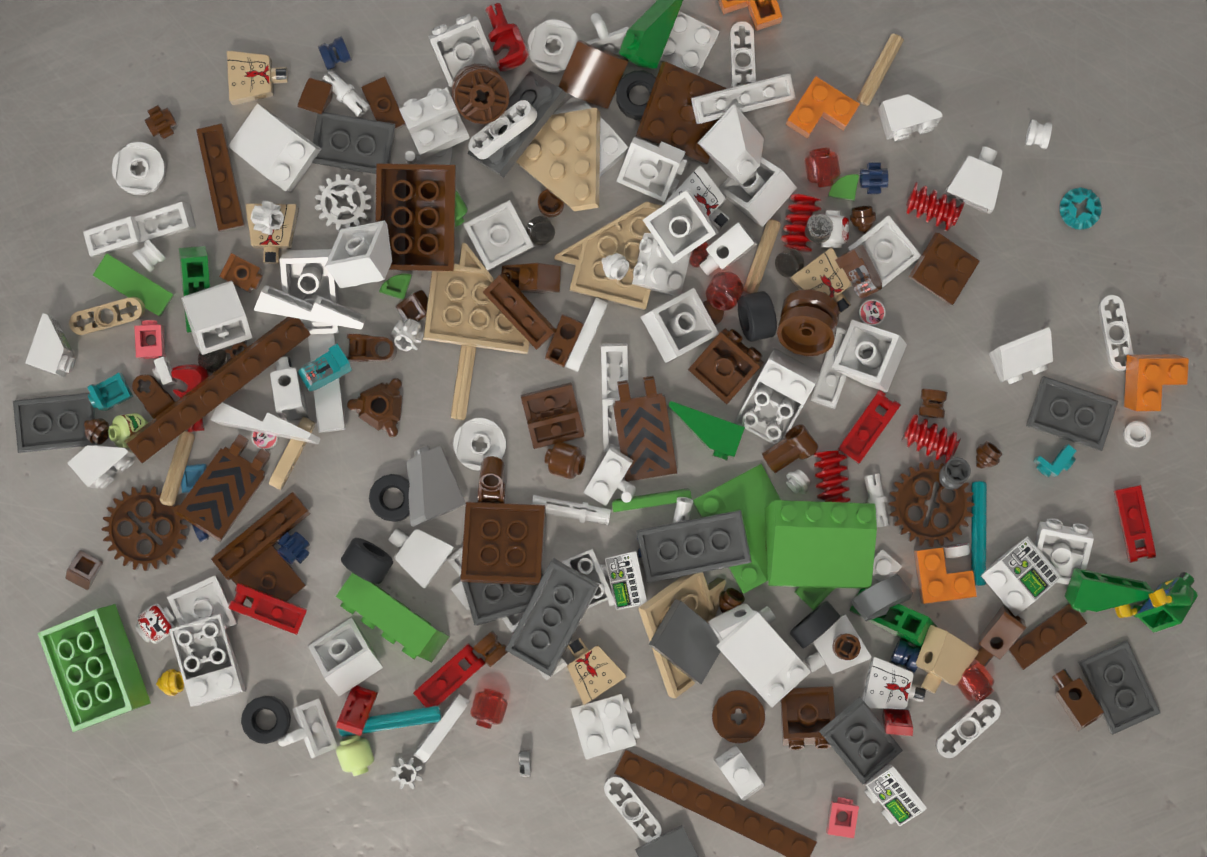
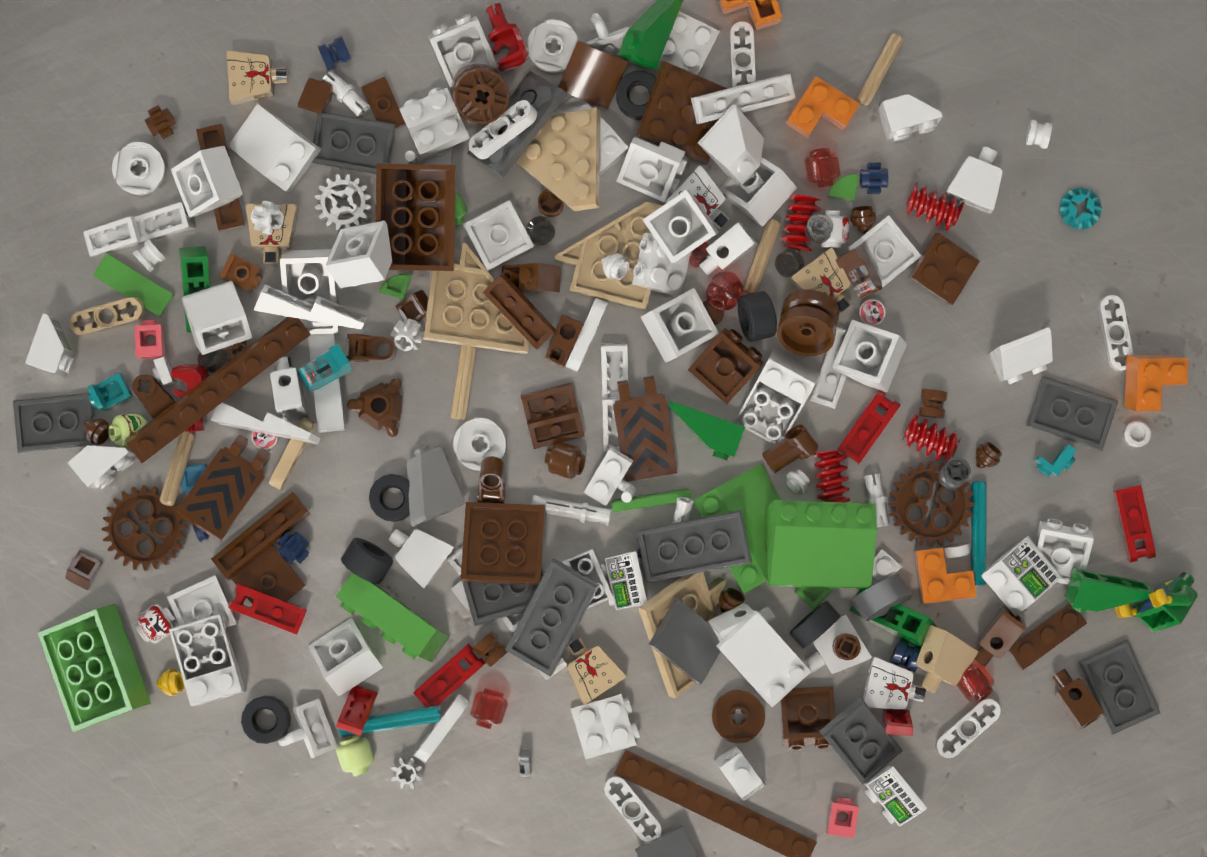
none -> white slope [171,146,243,218]

